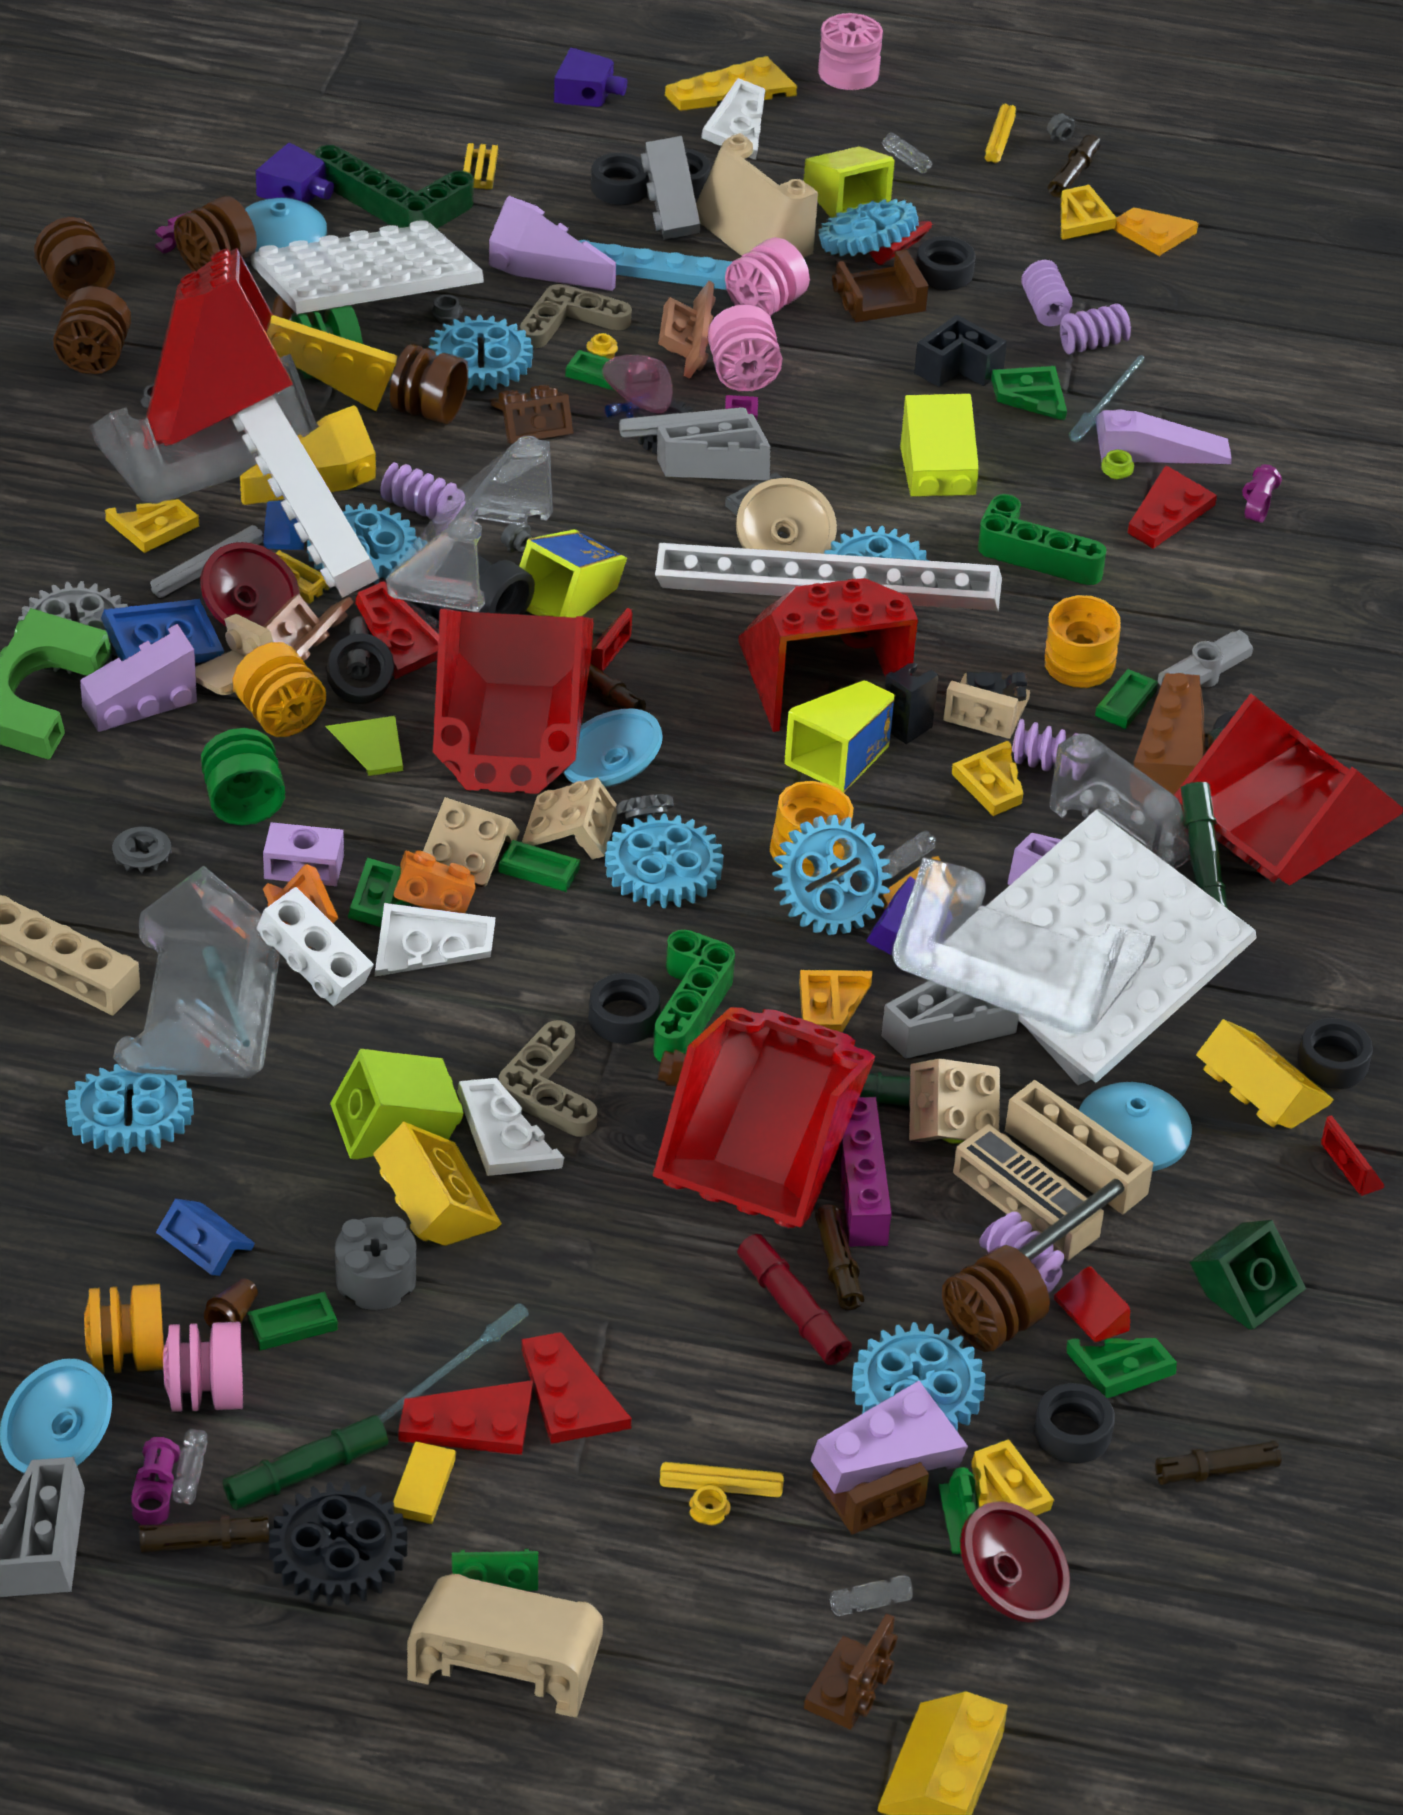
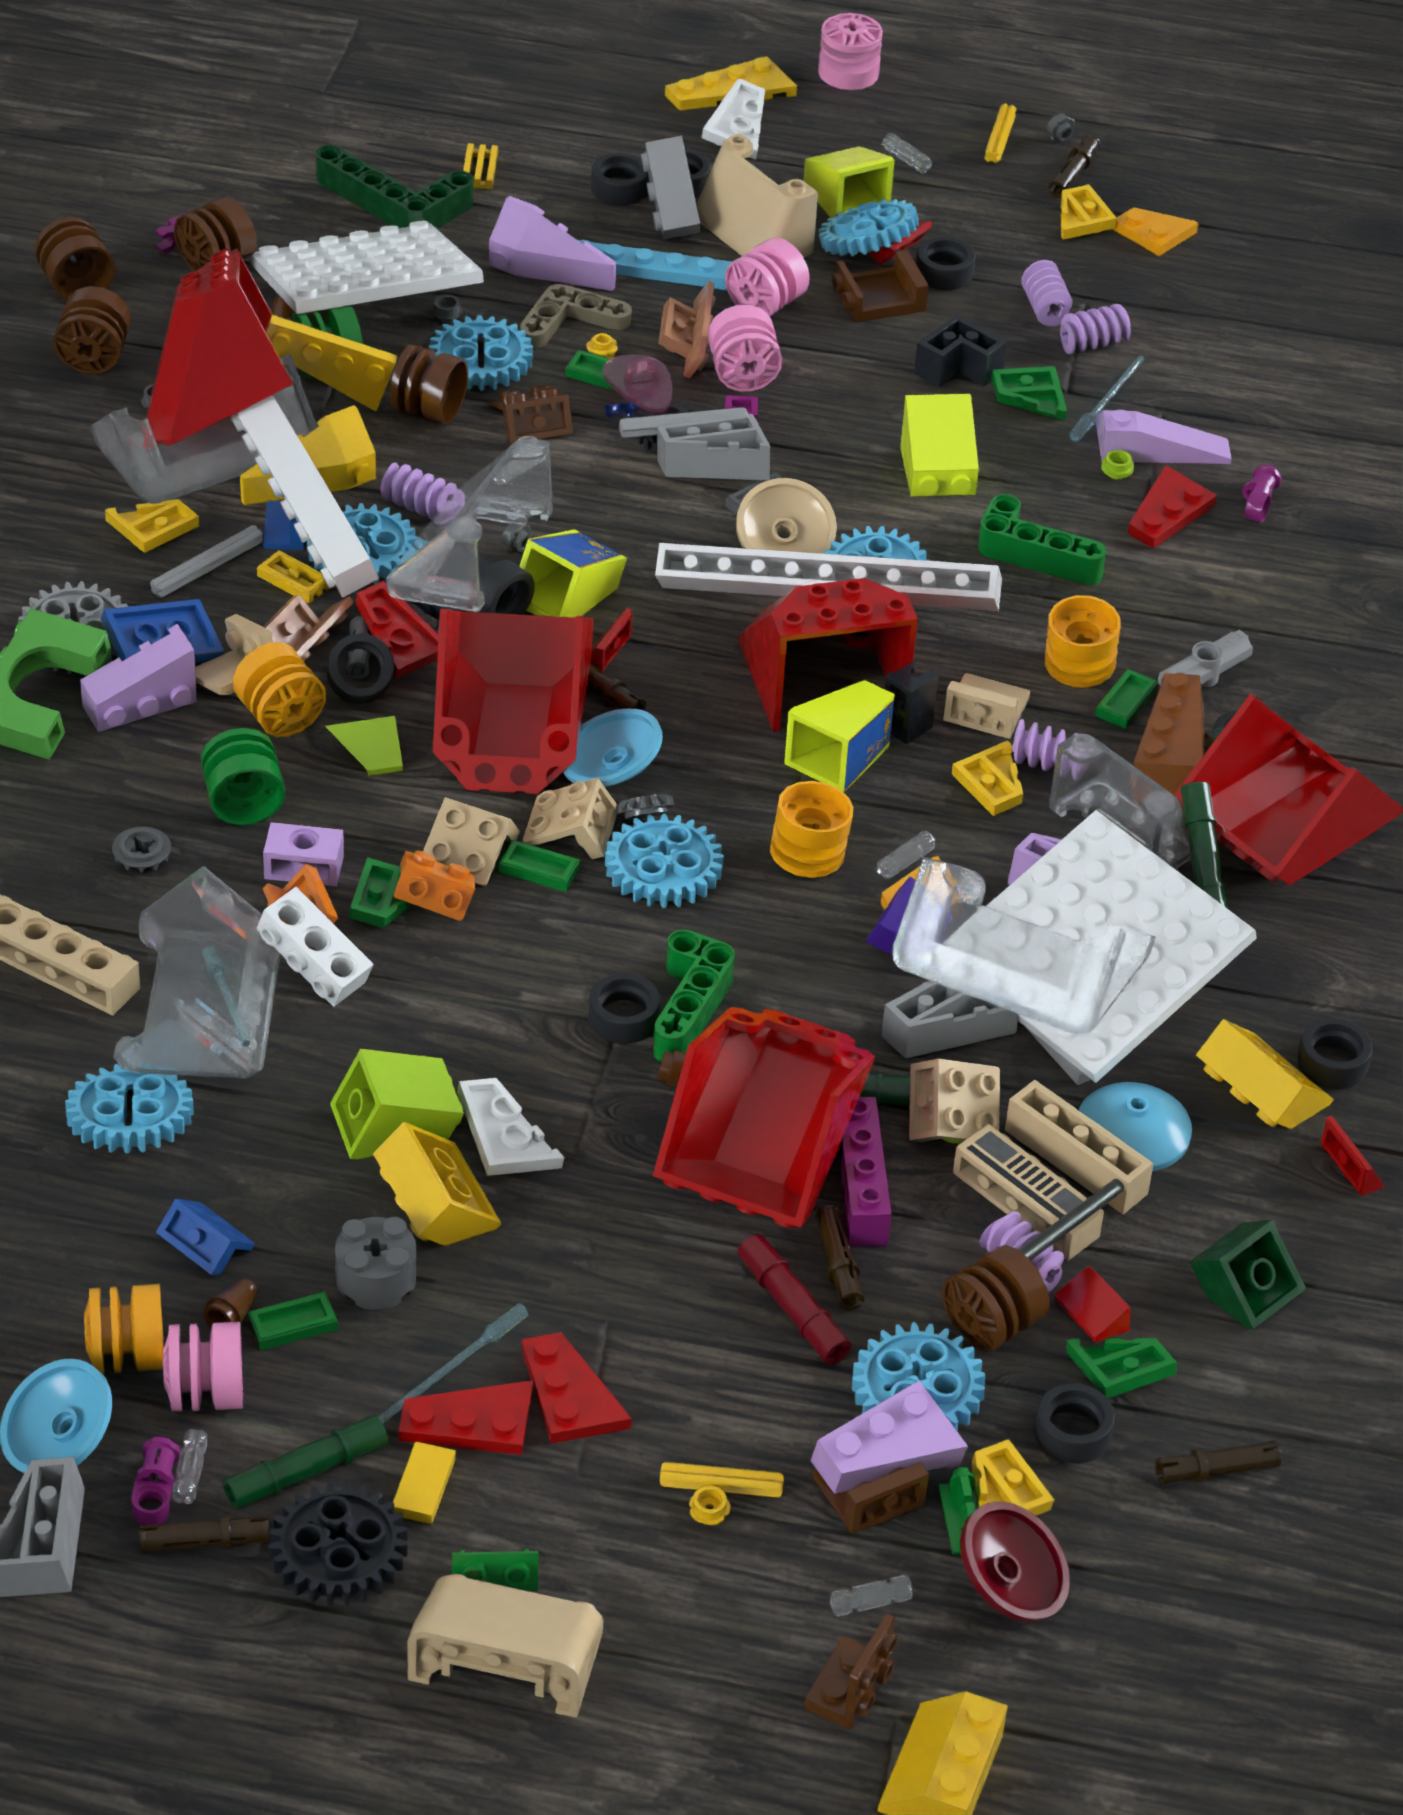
dark red dish [200,542,300,627] -> none
medium azure dish [245,198,327,252] -> none
dark purple torso [256,143,334,203] -> none
white wing [375,903,495,977] -> none
dark tan beam [499,1020,597,1136] -> none
dark purple torso [554,48,627,107] -> none
medium azure gear [772,815,892,935] -> none
light orange wing [799,970,872,1032] -> none
black plate [966,672,1027,701] -> none

